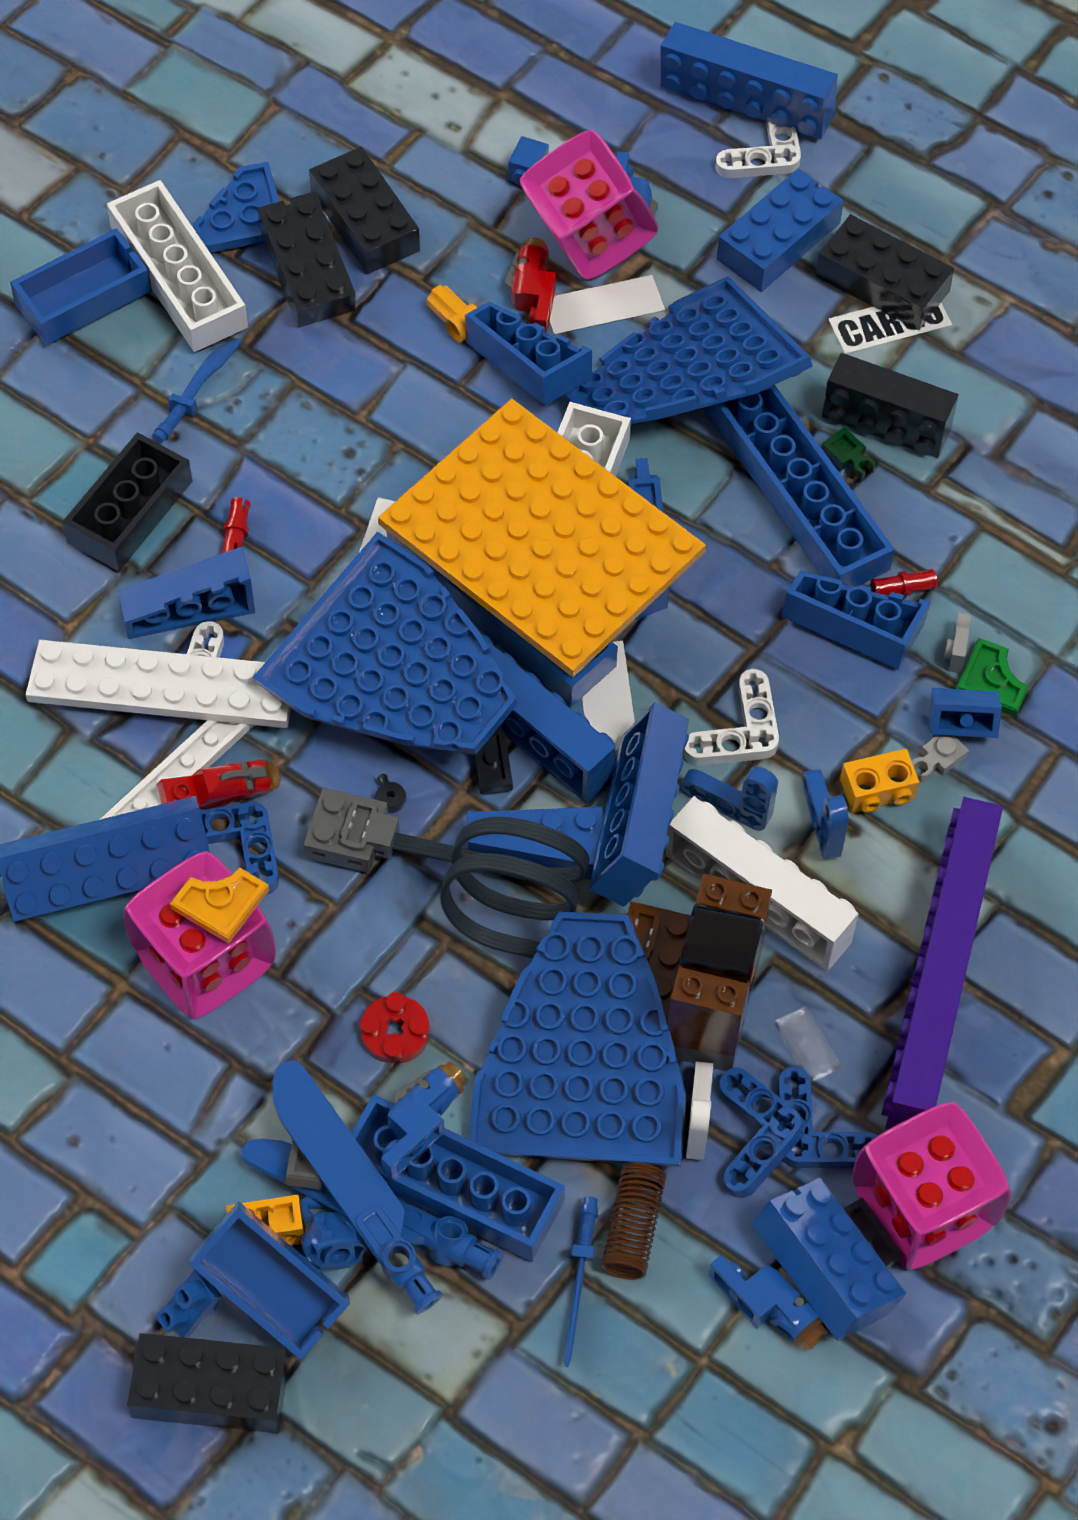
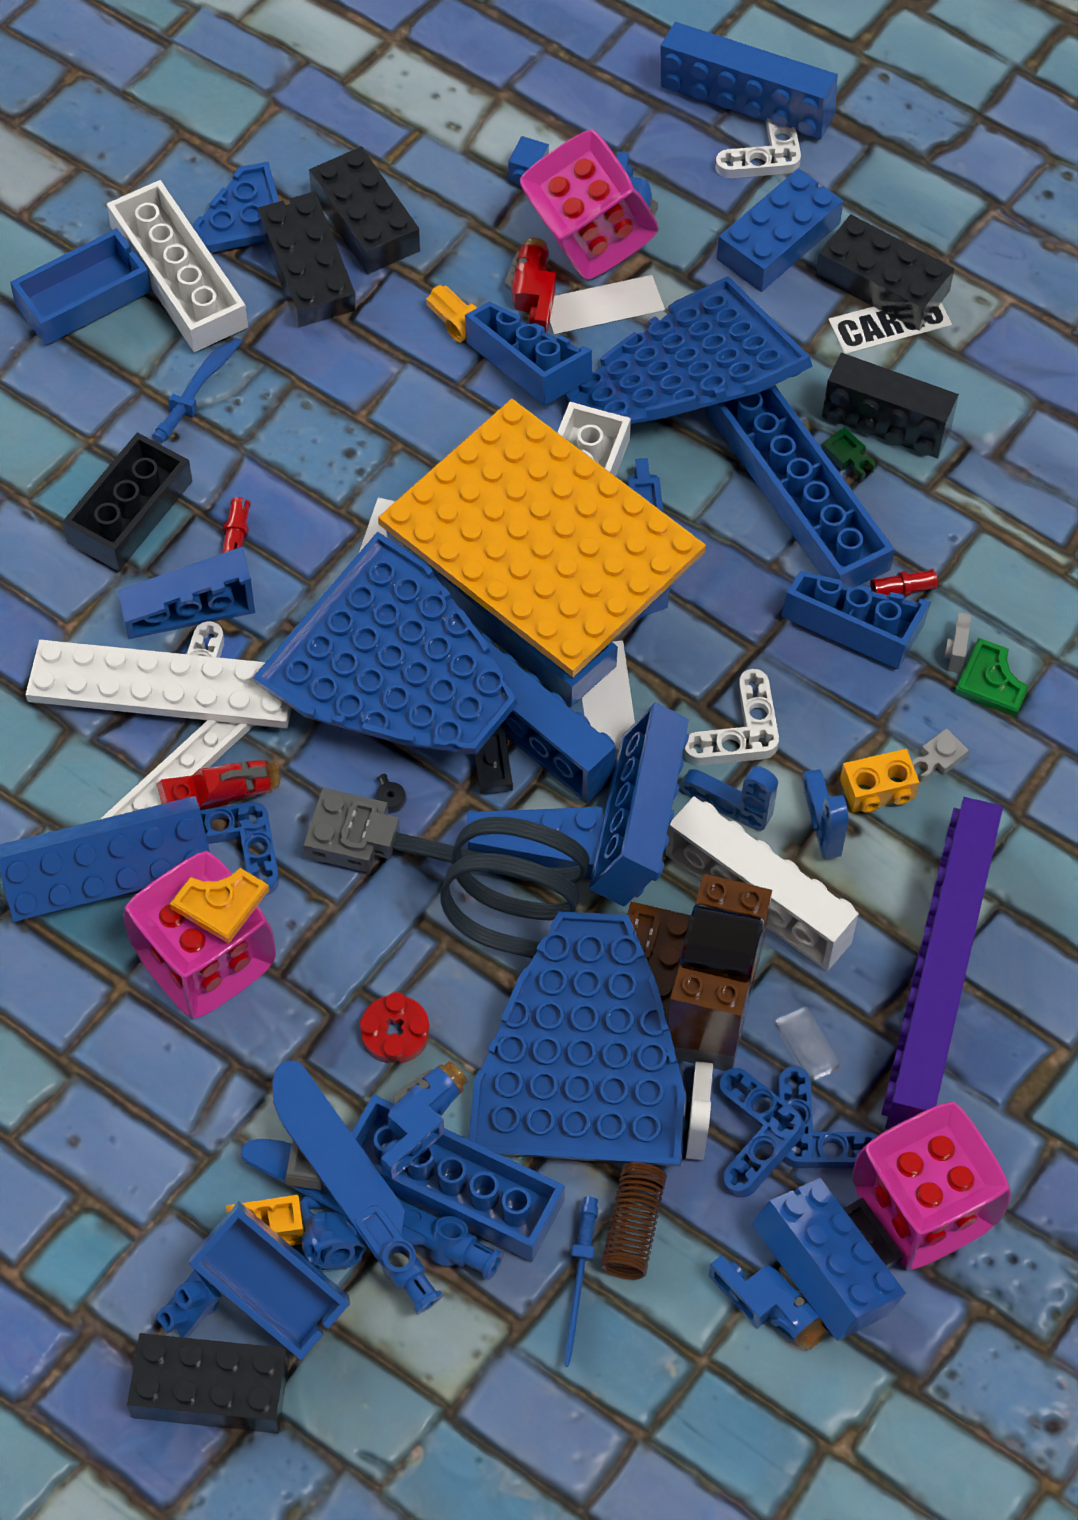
blue brick [929,688,1002,738] -> none

